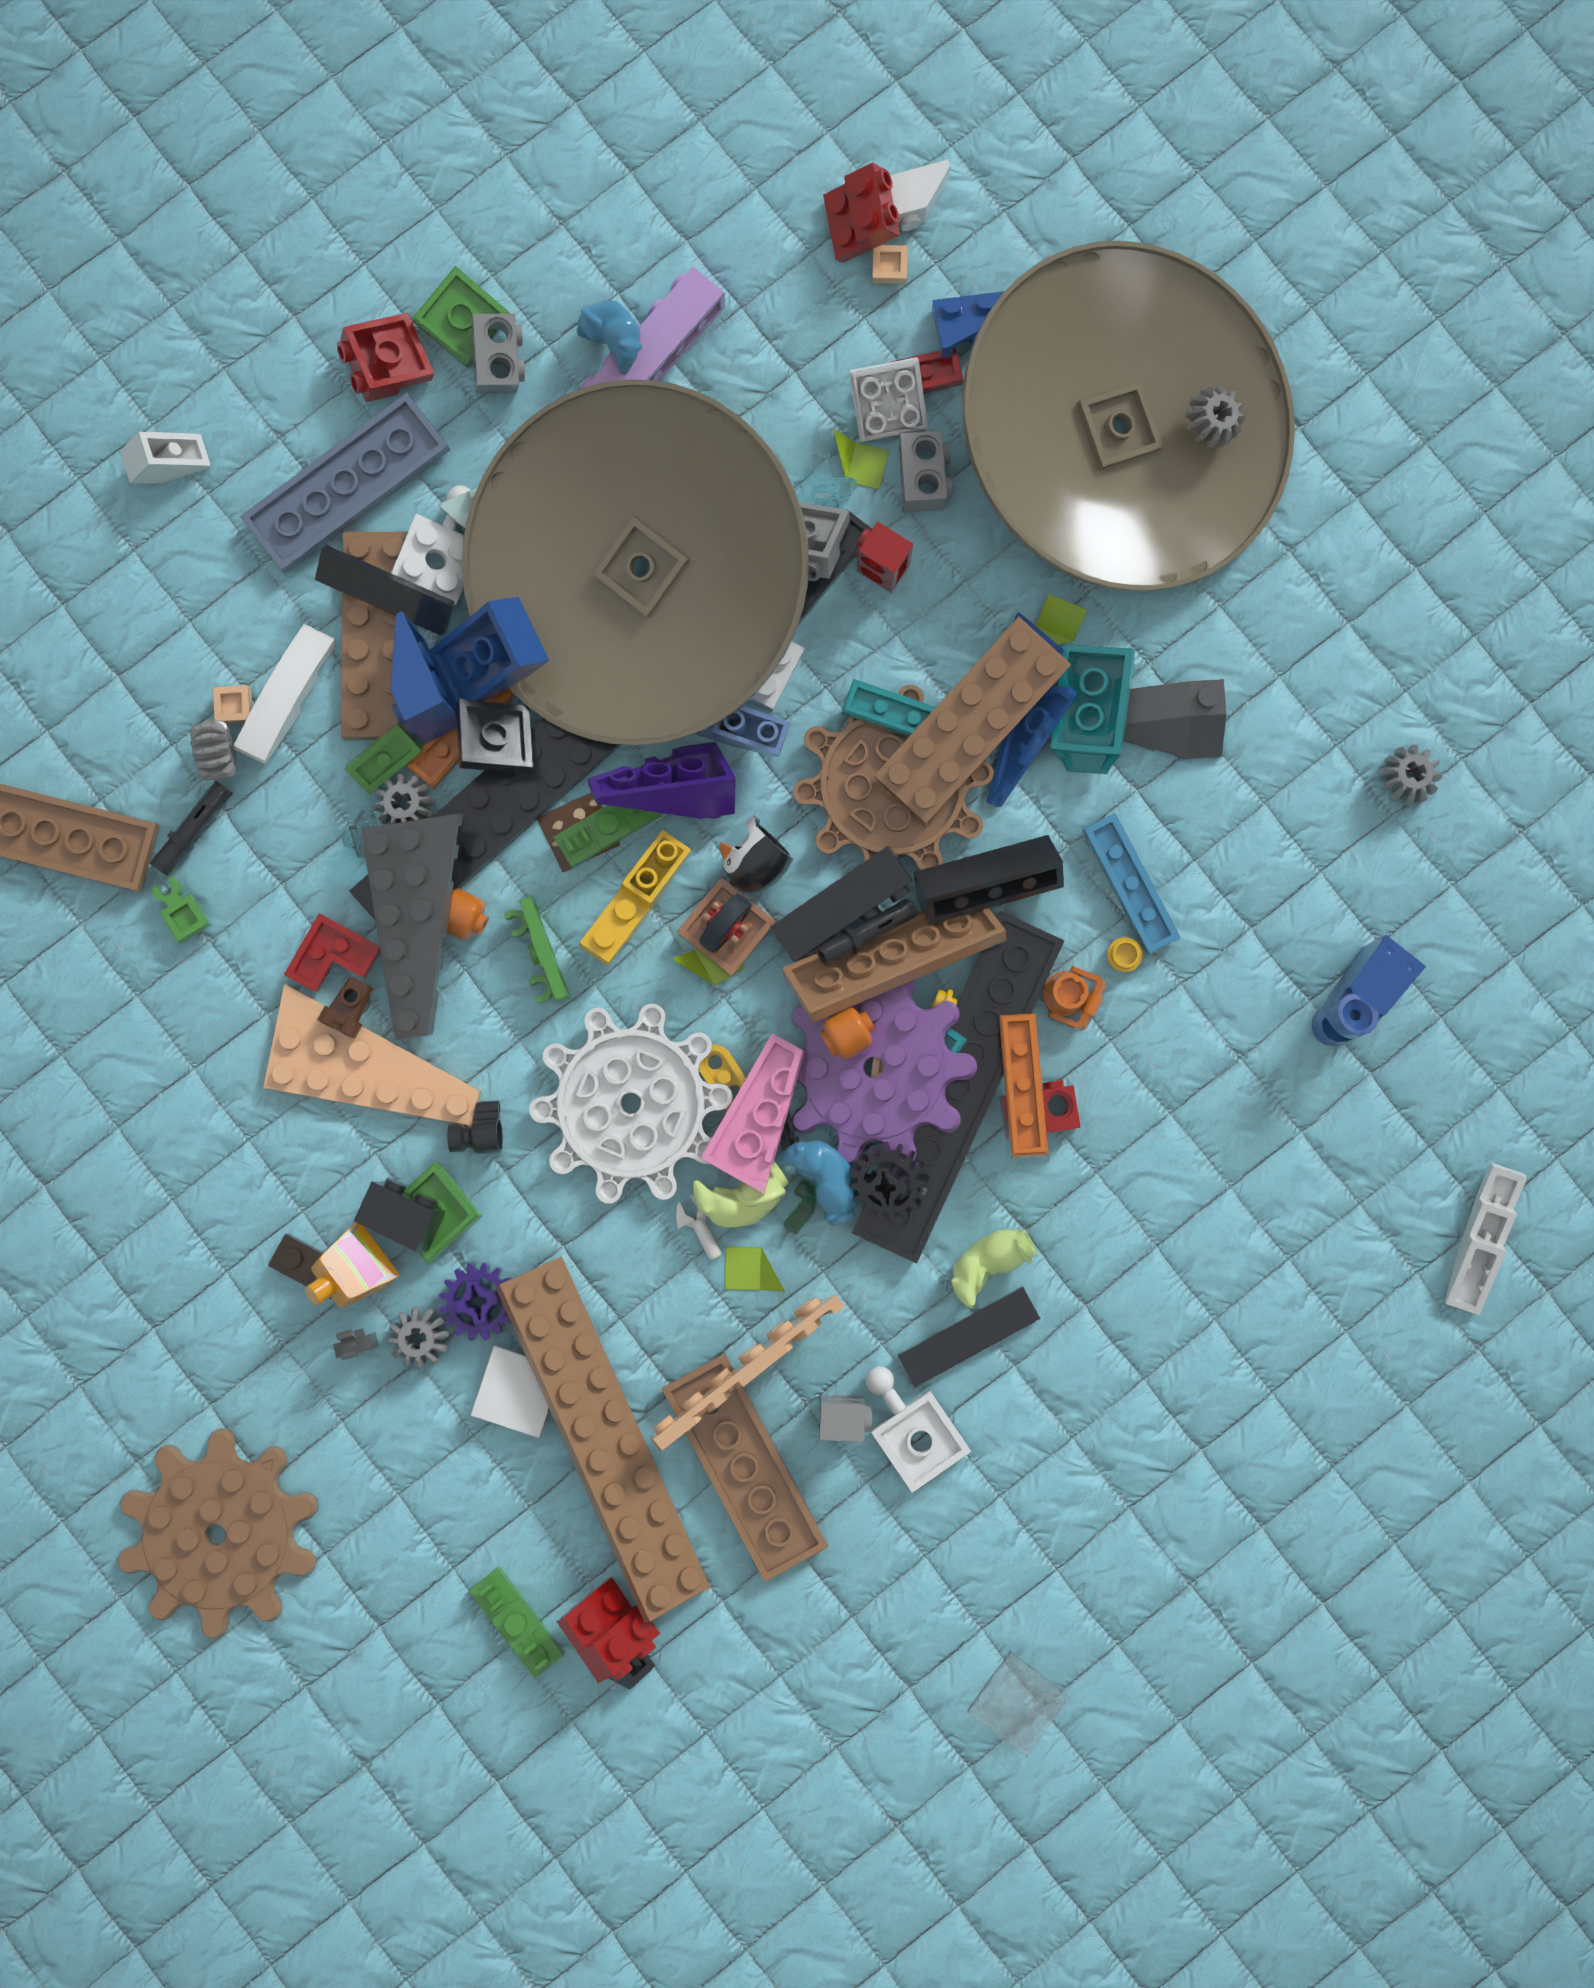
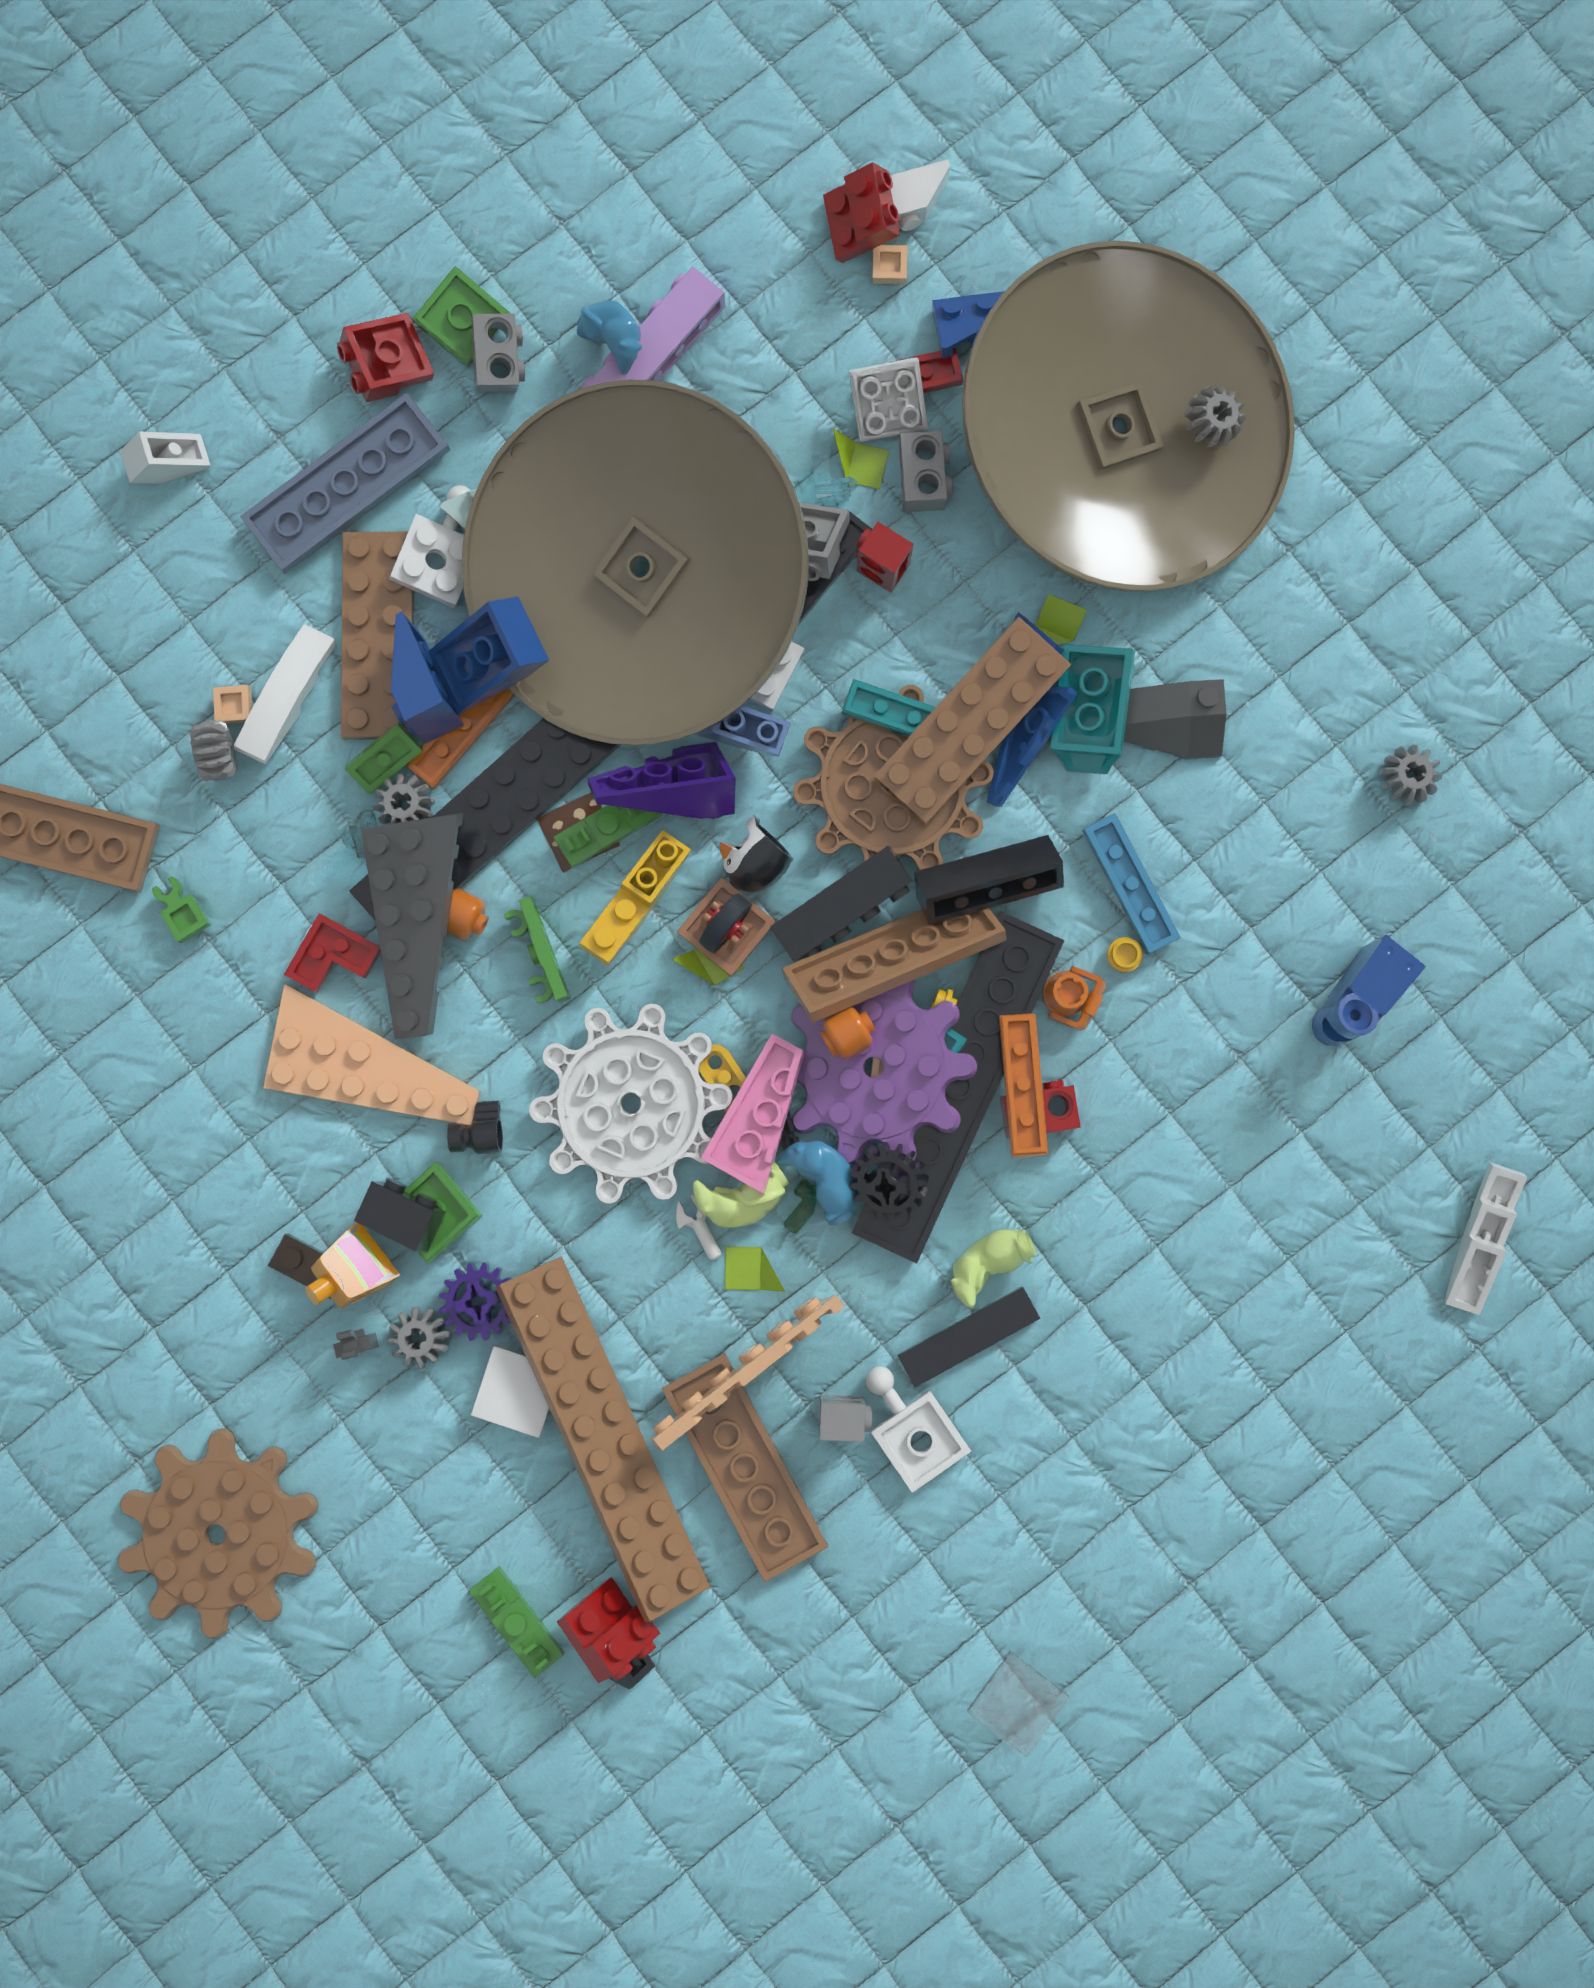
black pin [150,781,233,876] -> none
black tile [315,545,455,636] -> none
reddish brown plate [317,977,373,1039] -> none
plate [456,699,533,774] -> none
black pin [816,899,917,966] -> none

